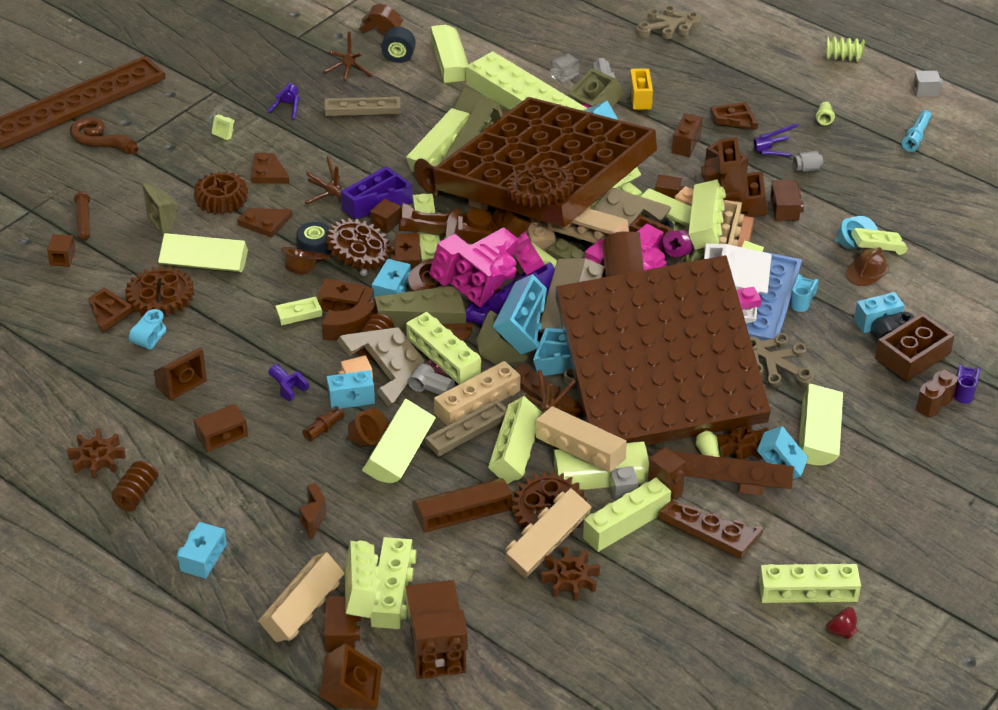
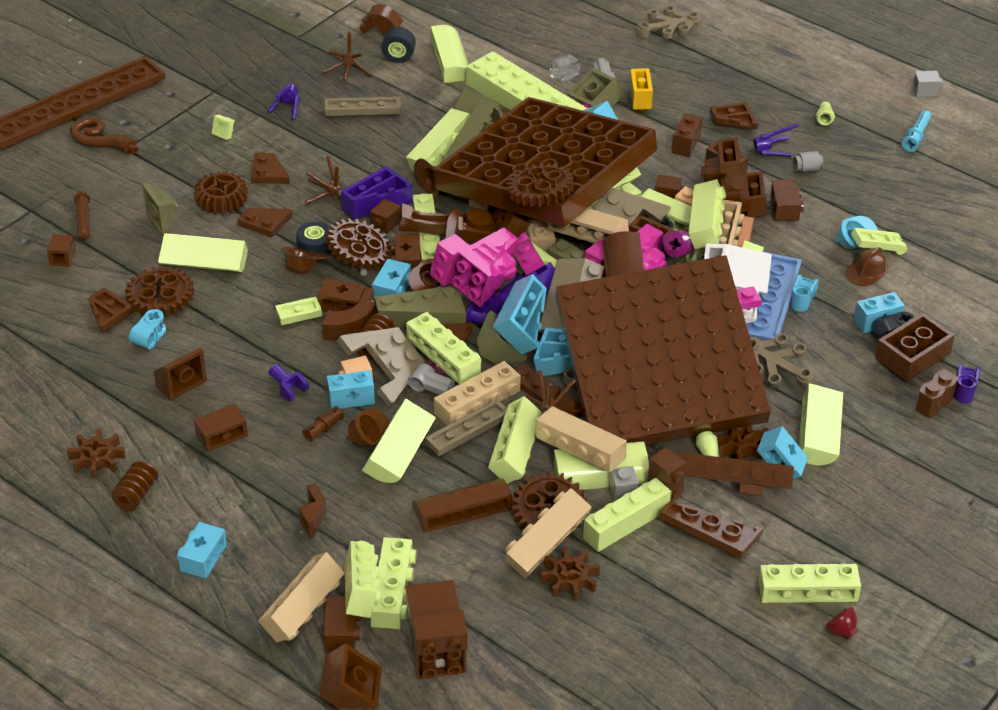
yellowish green piece [826,37,864,62] -> none

